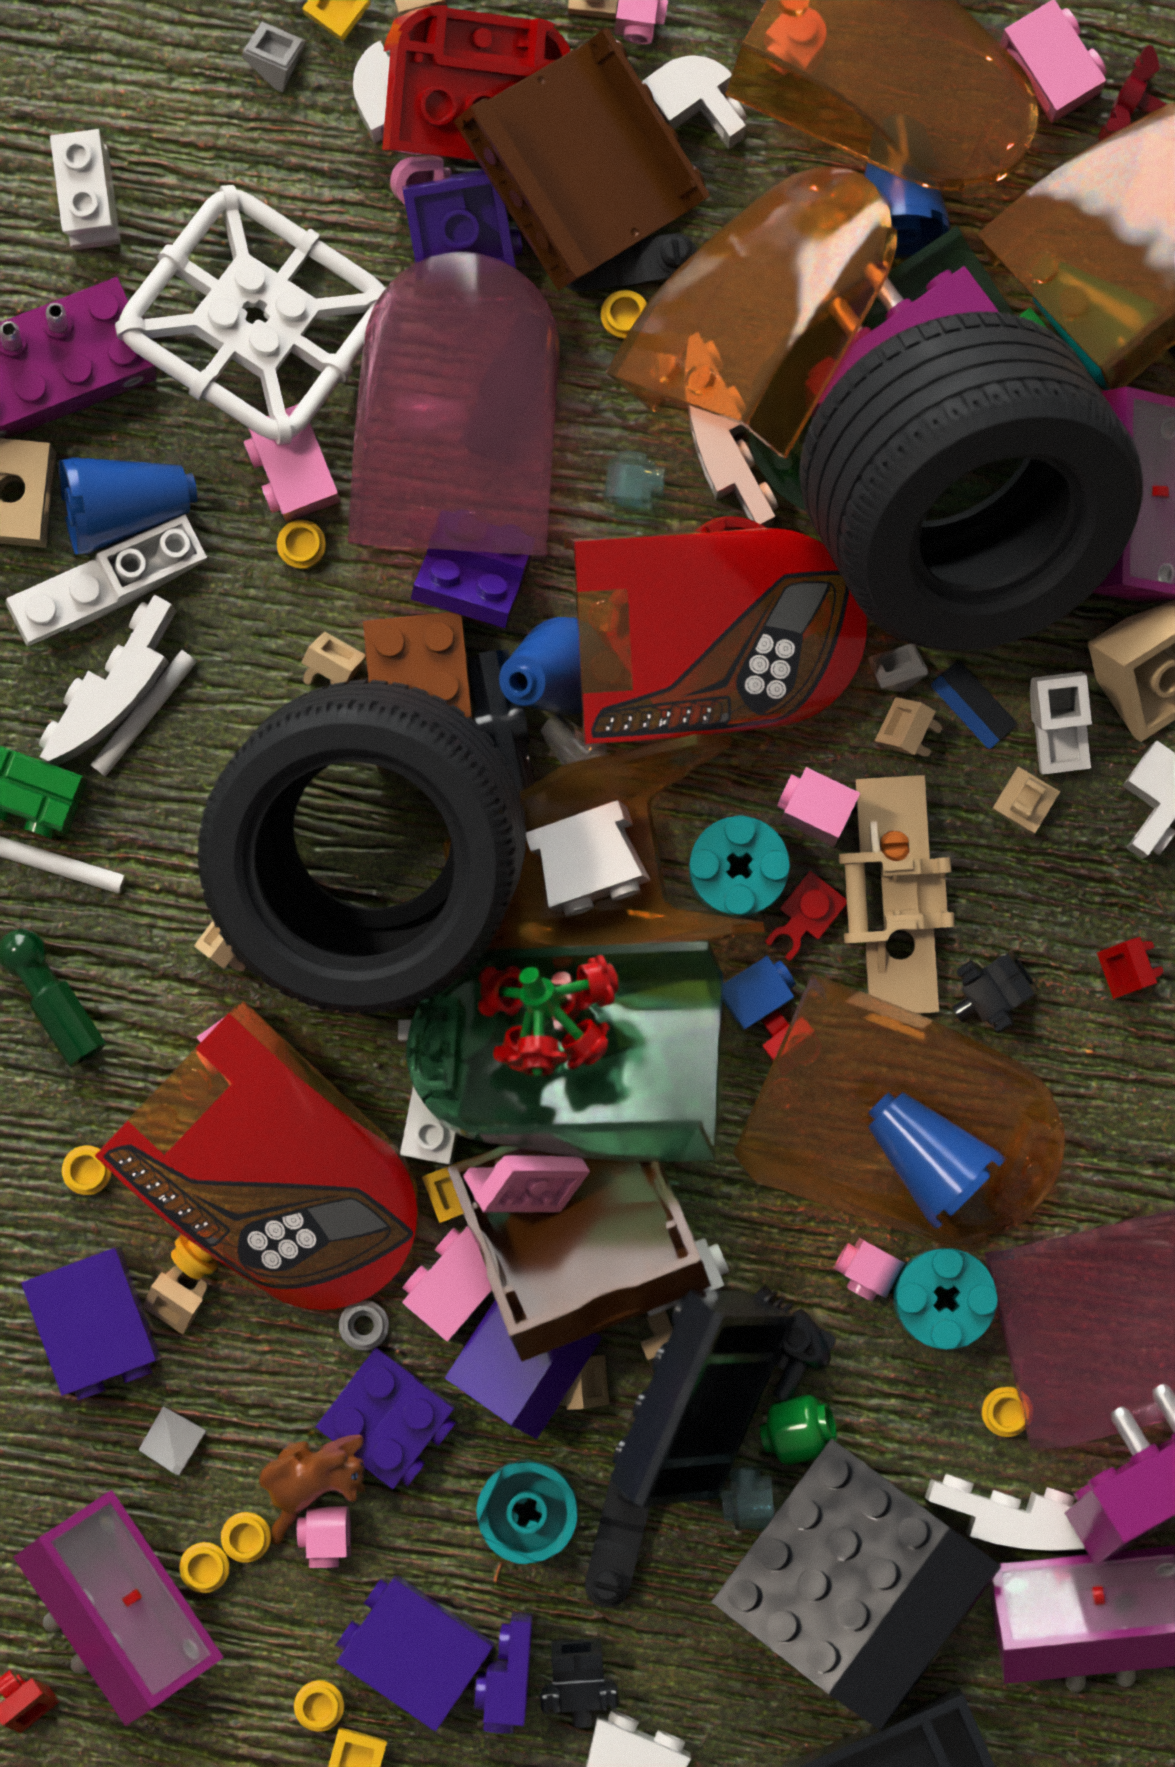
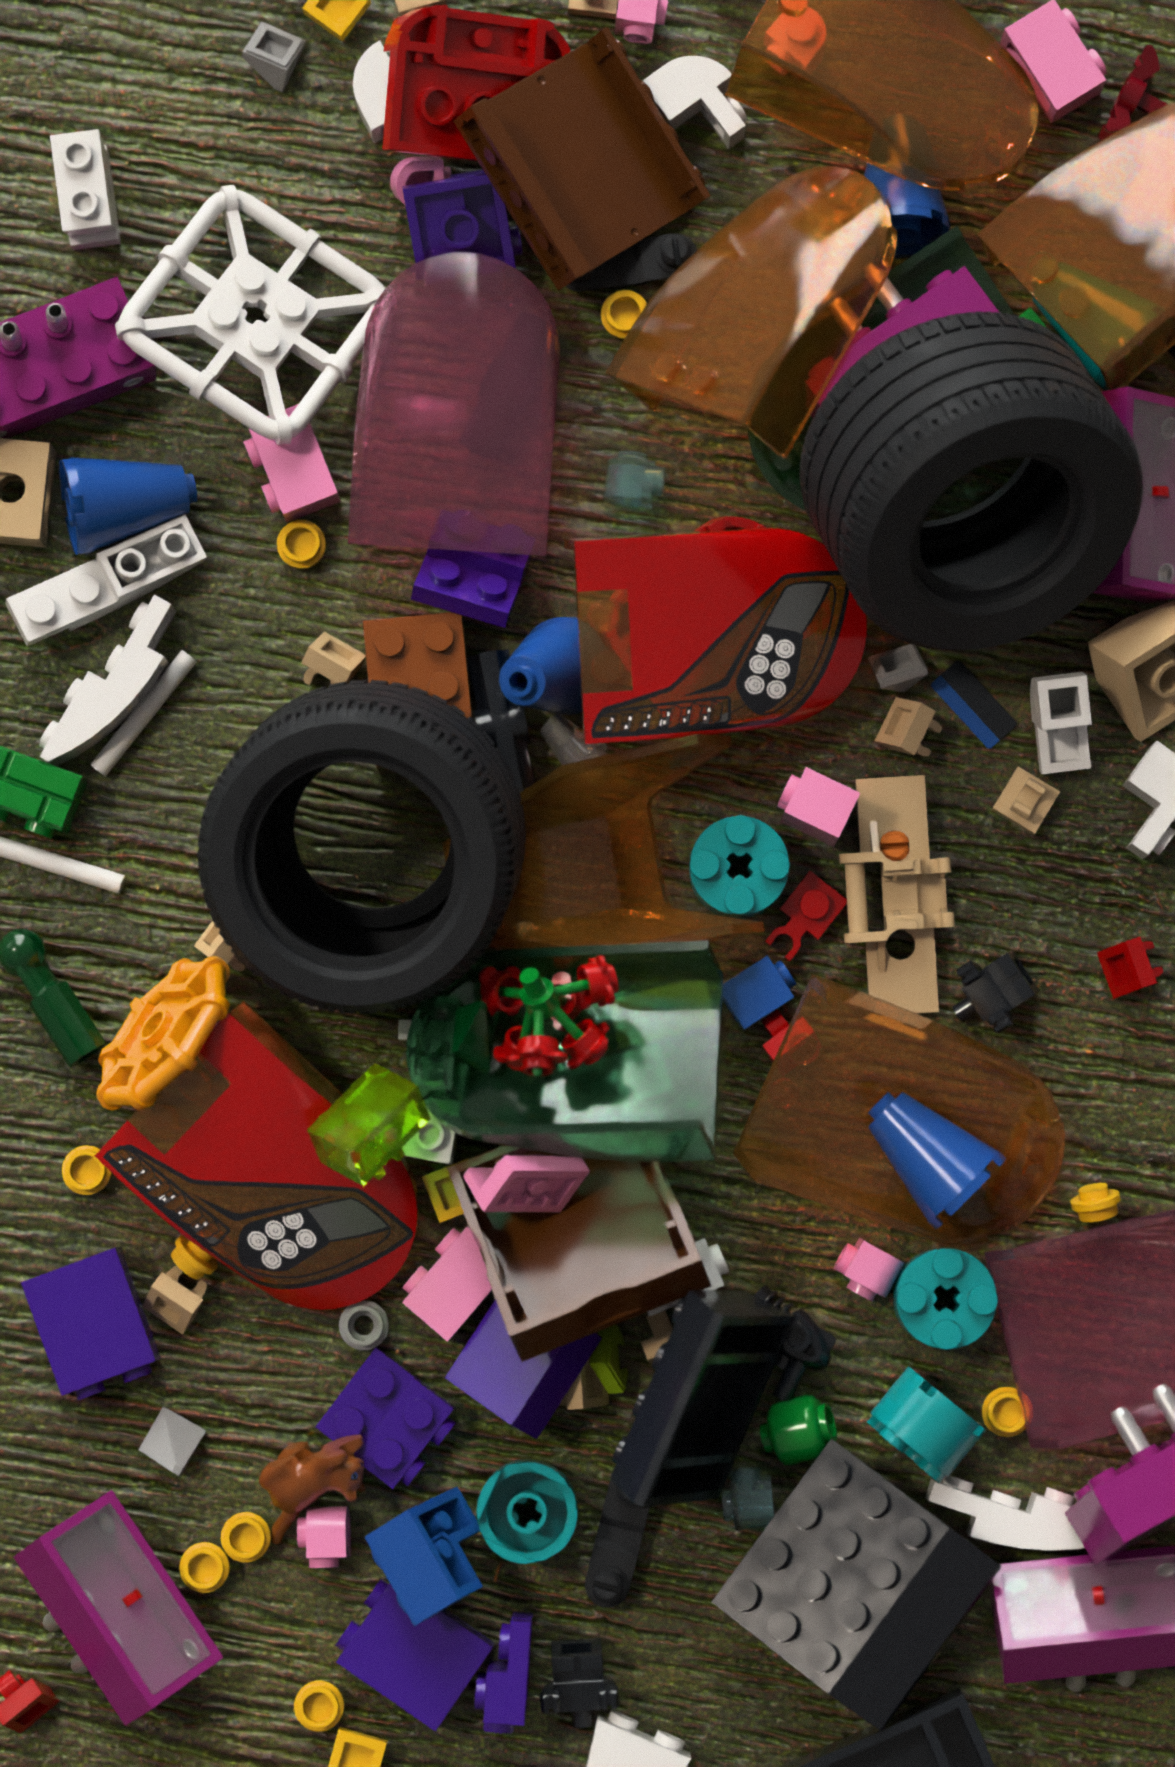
white hips [526,800,651,917] -> none
slope [687,336,778,528] -> none
none -> light orange plate [96,956,230,1110]
none -> clear neon green brick [307,1063,431,1186]
none -> blue brick [364,1486,483,1626]
none -> dark green slope [452,1000,495,1074]
none -> lime tile [589,1324,628,1394]
none -> teal brick [867,1366,987,1484]
none -> yellow plate [1070,1183,1121,1222]

